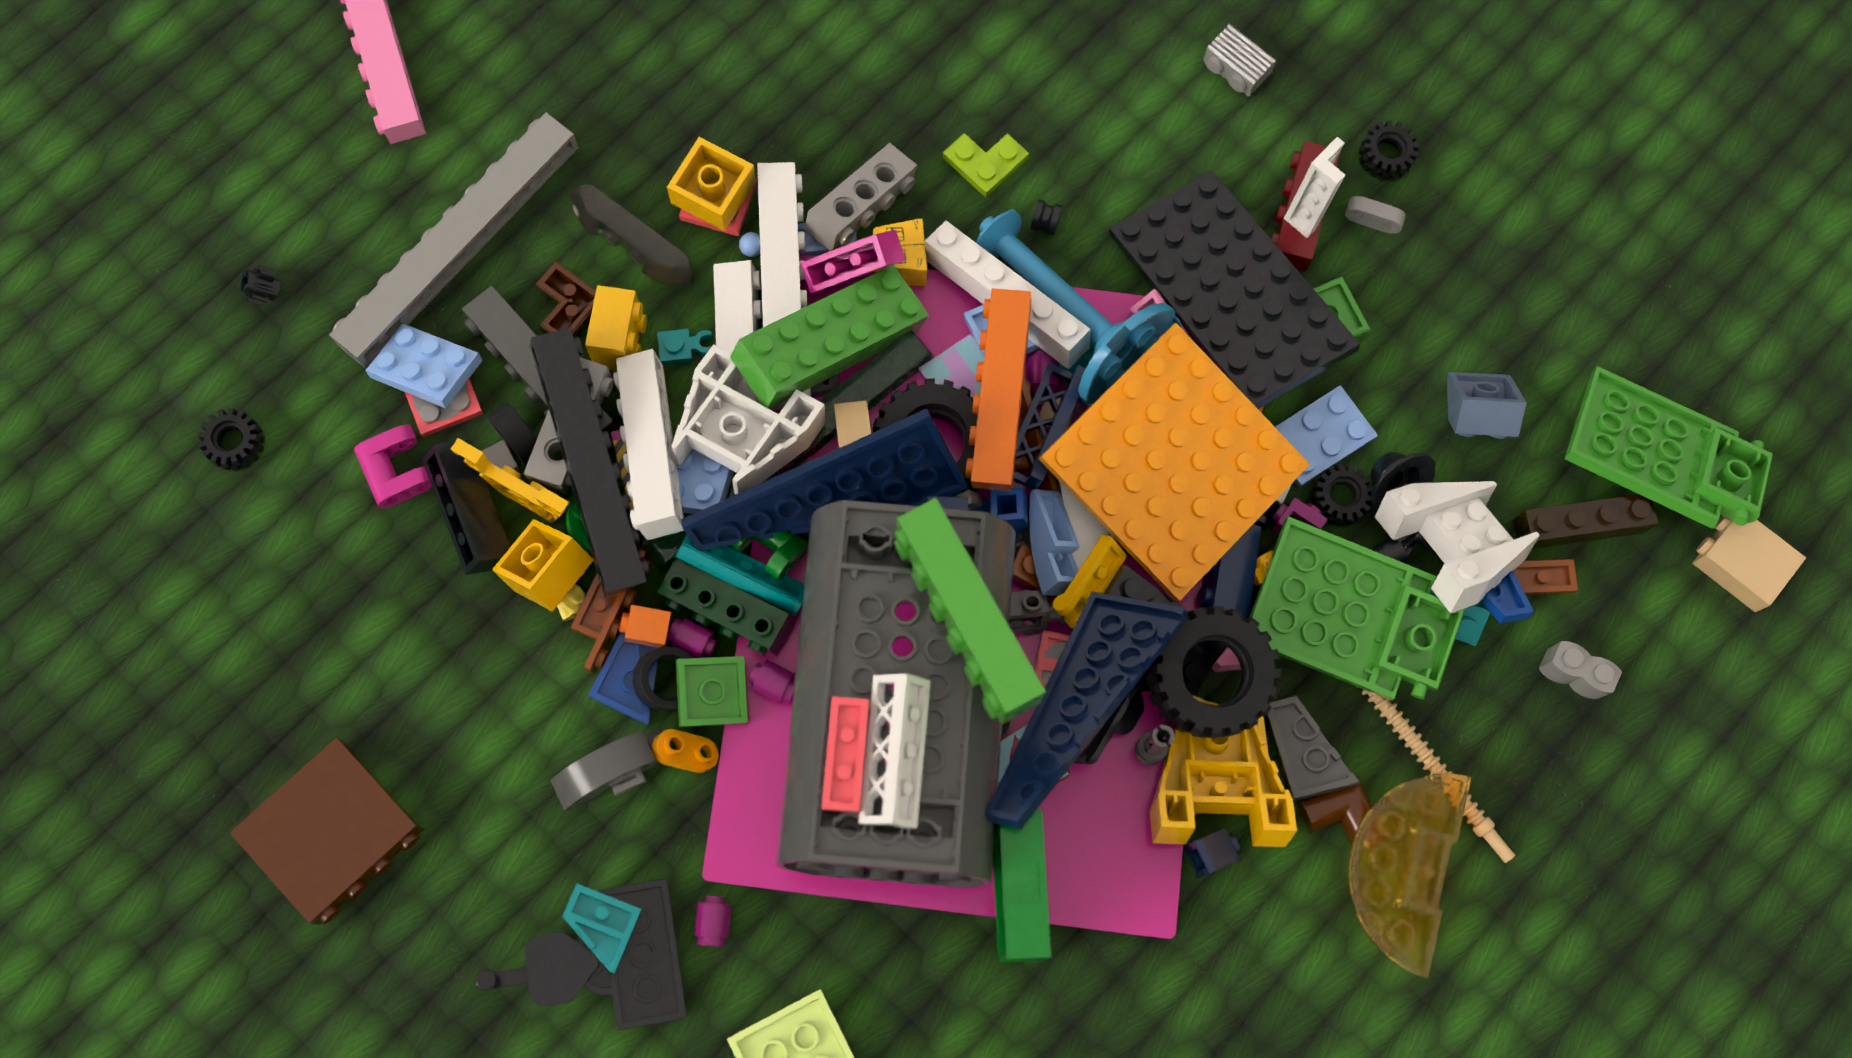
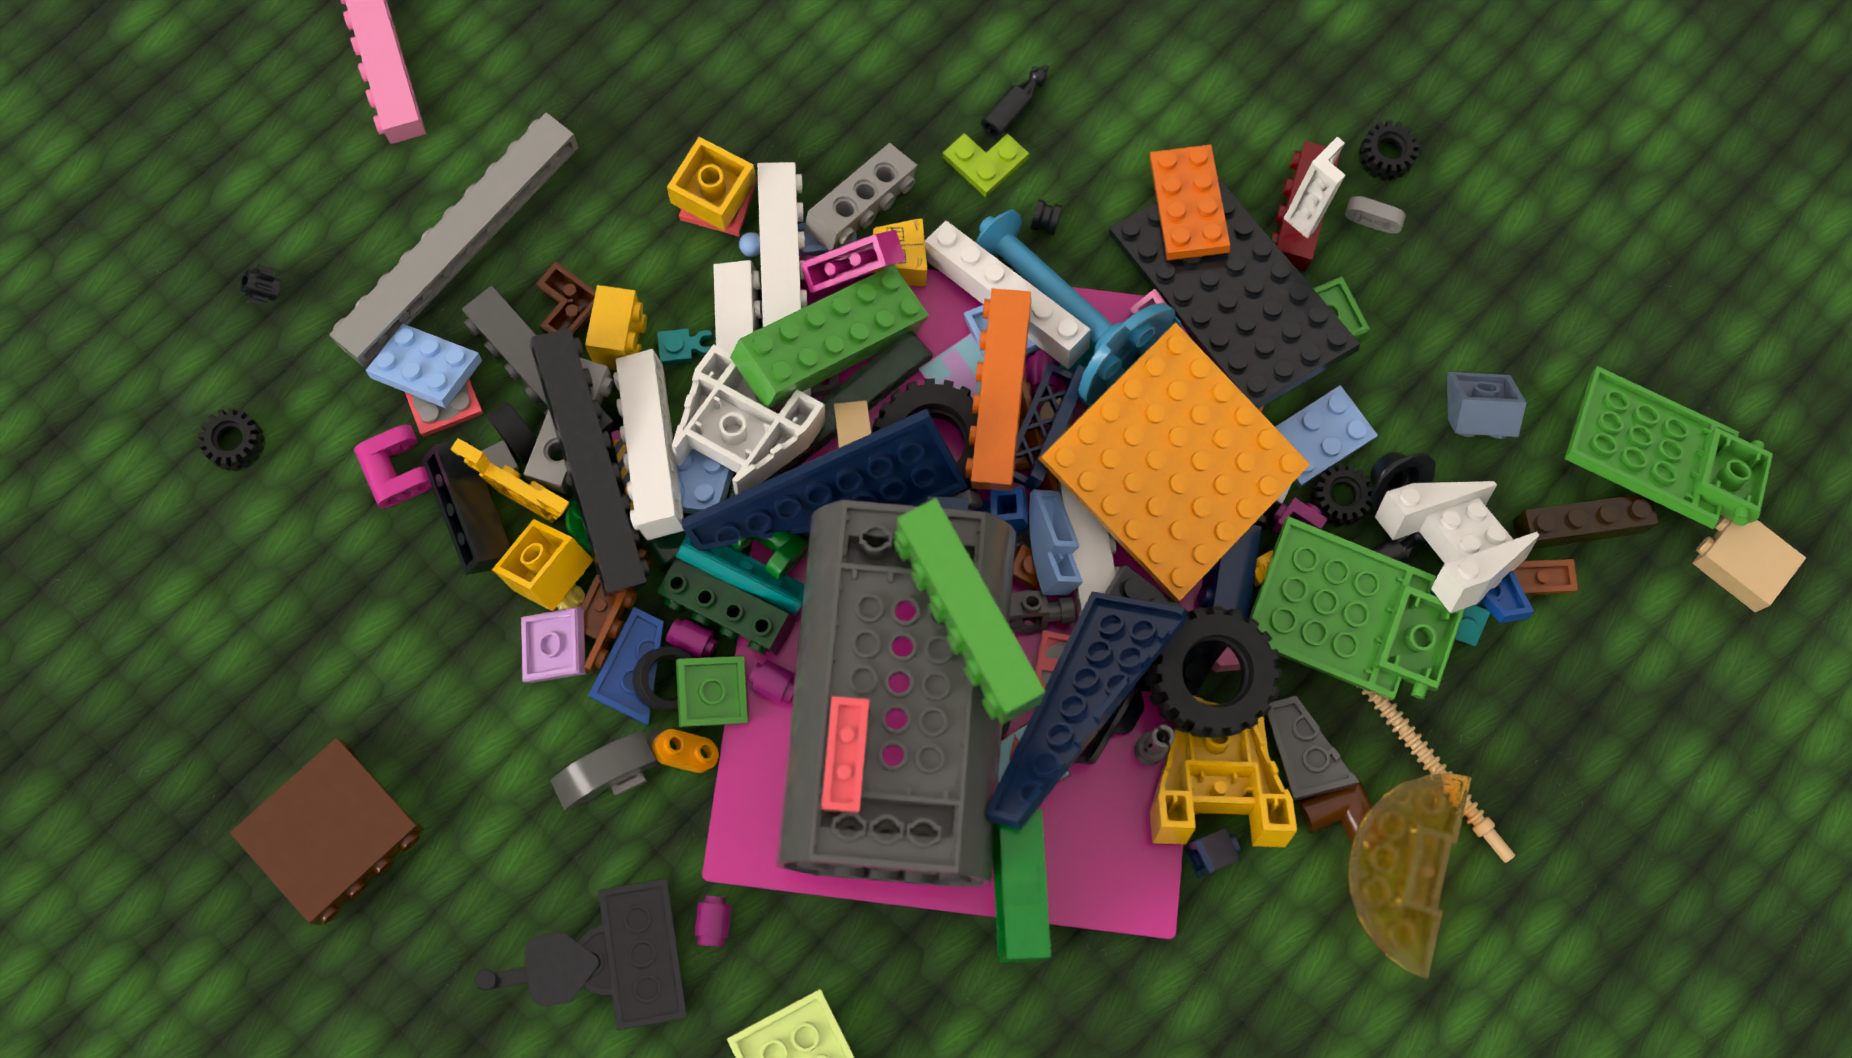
teal wing [562,884,641,974] -> none
clear smoke brick [570,184,692,285] -> none
orange brick [619,605,671,648] -> none
white fence [859,673,931,829] -> none
yellow plate [1053,534,1127,629] -> none
light grey brick [1203,24,1277,96] -> none
light grey brick [1539,641,1622,699] -> none
none -> lavender tile [521,607,585,683]
none -> black wheel [981,64,1049,140]
none -> orange plate [1150,145,1230,260]

